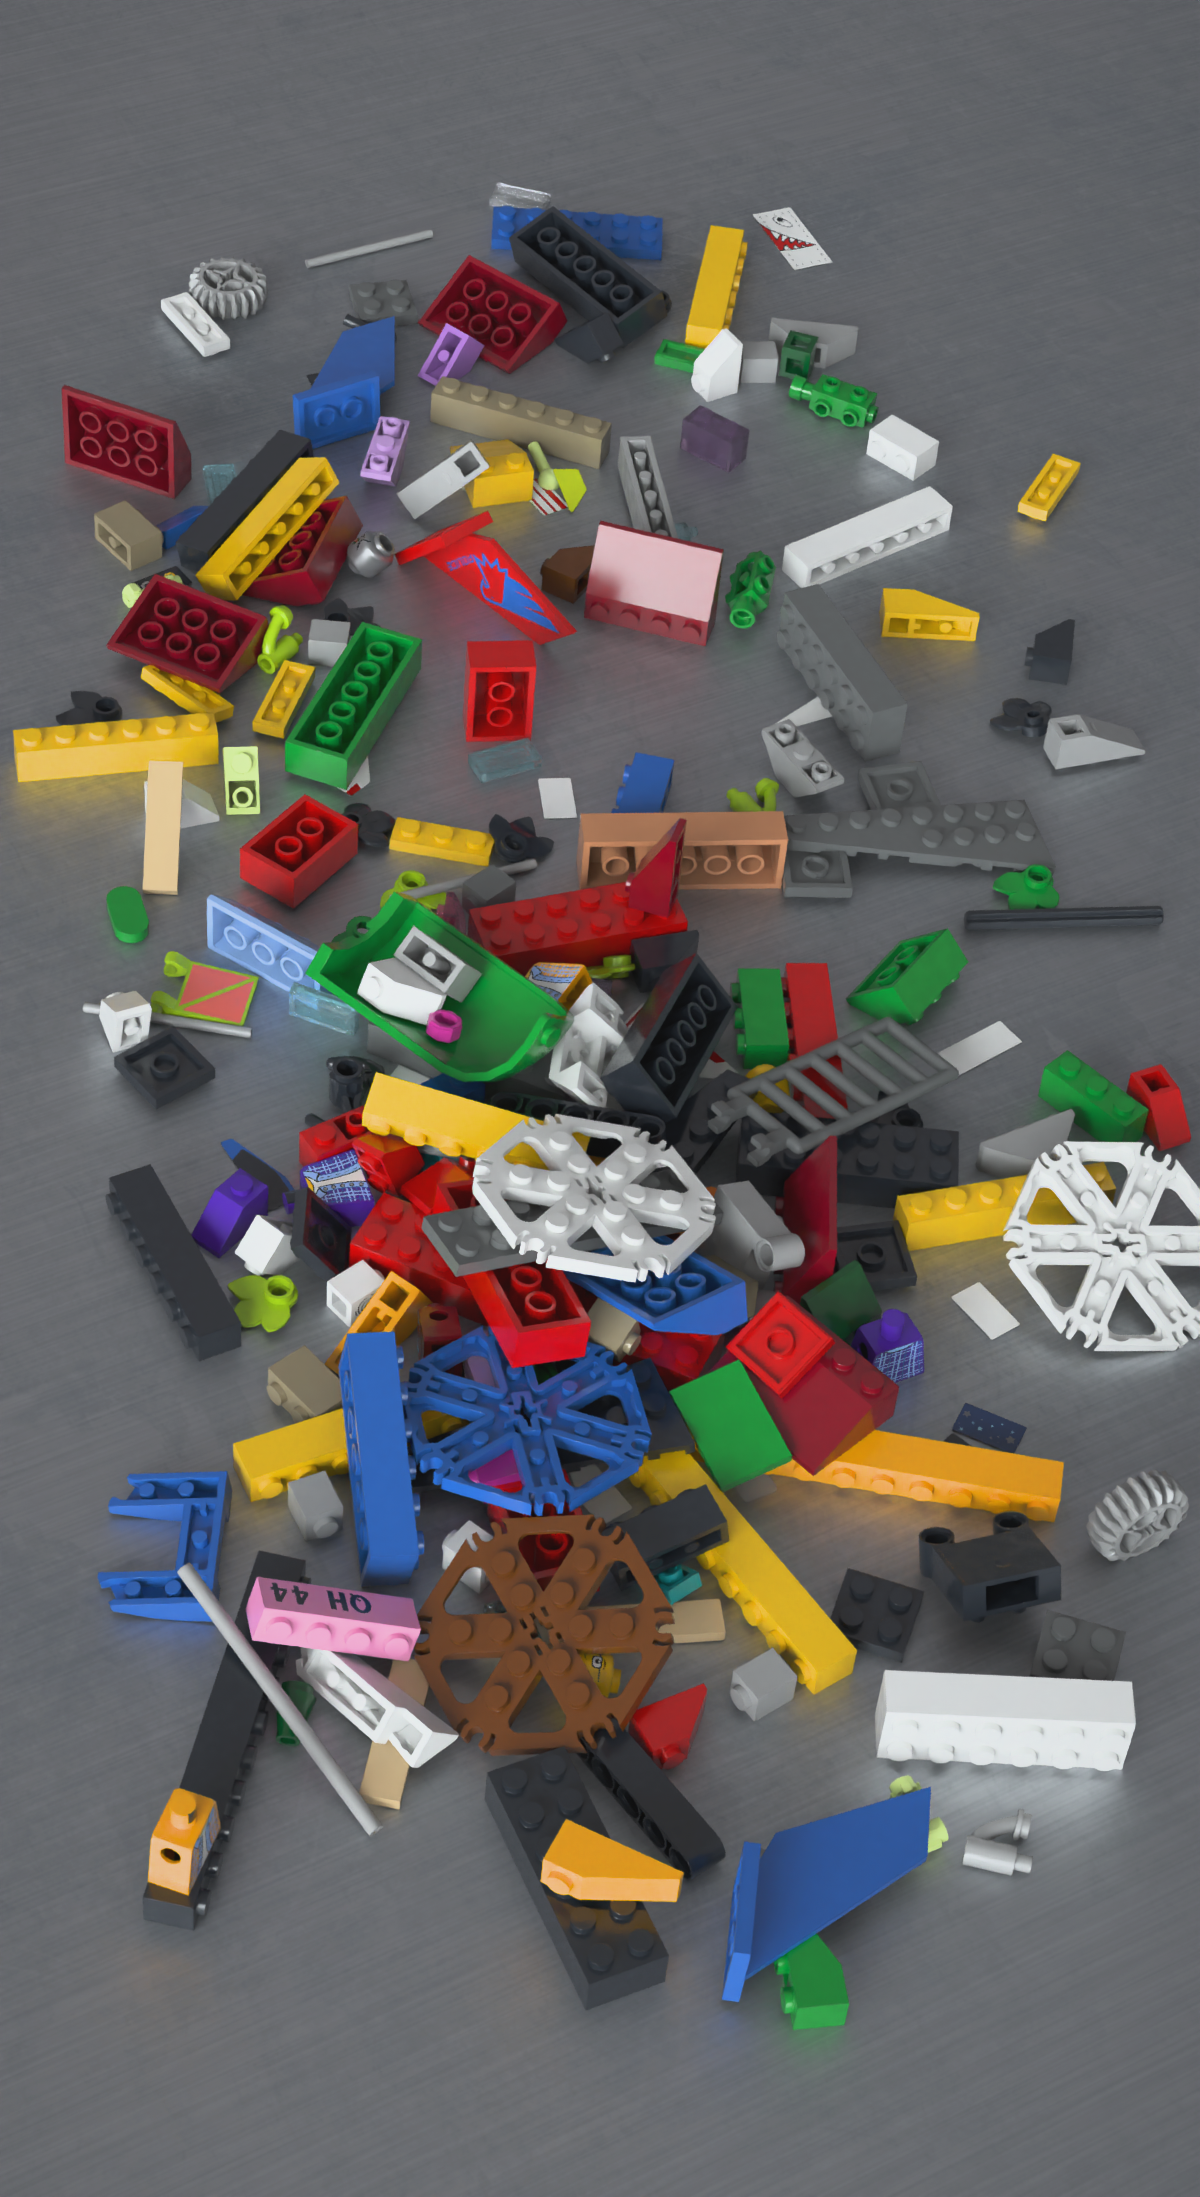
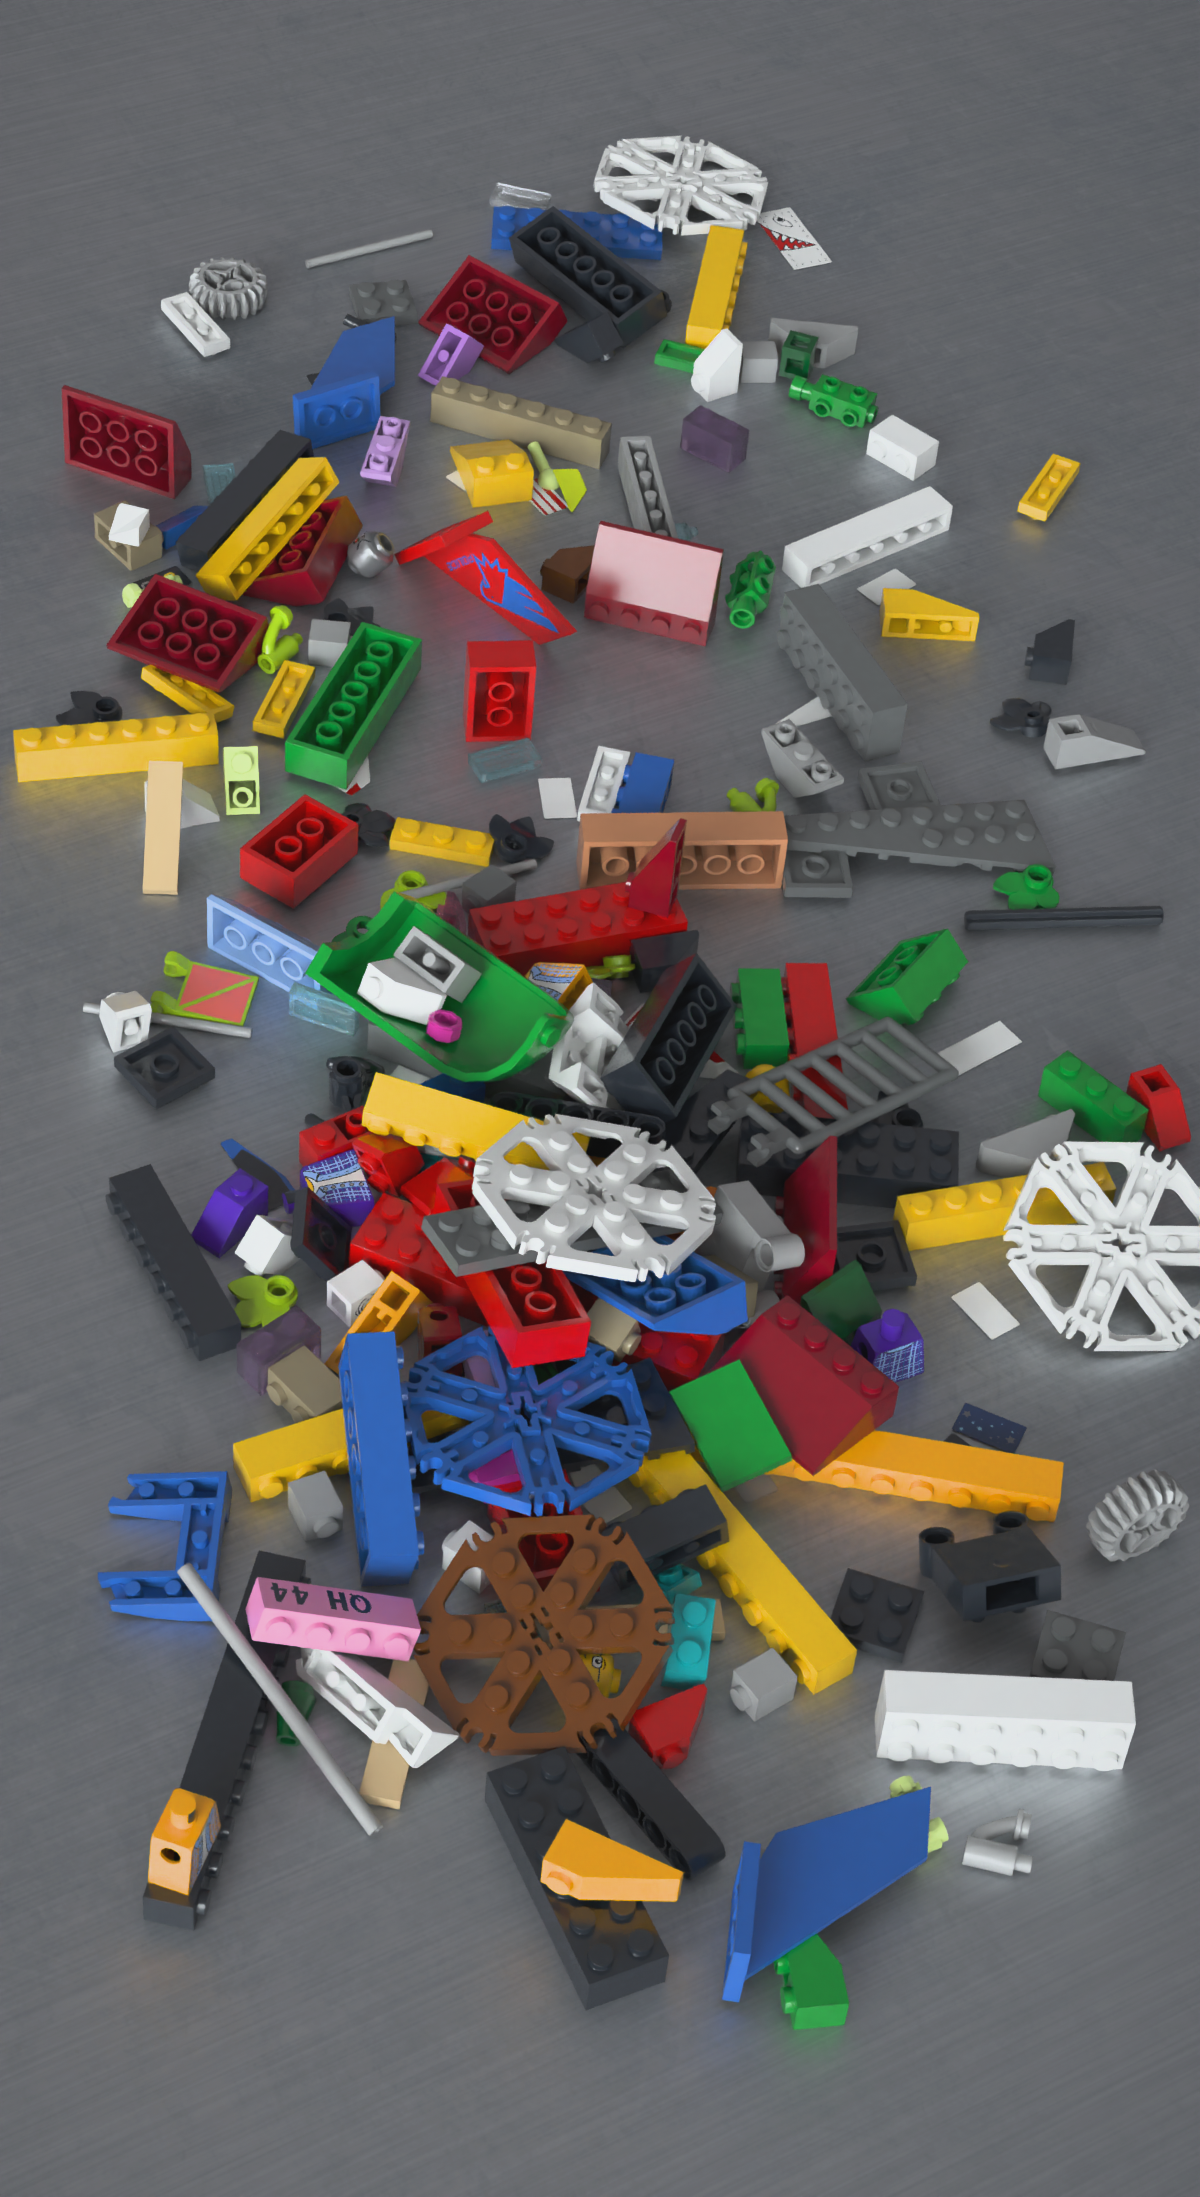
green tile [106,886,149,943] -> none
slope [397,439,490,519] -> none
red tile [725,1291,836,1399] -> none
none -> white slope [109,503,150,547]
none -> clear purple brick [237,1306,321,1396]
none -> white plate [577,746,631,821]
none -> white plate [593,136,769,236]
none -> teal brick [661,1593,716,1690]
none -> white sticker [857,569,916,605]

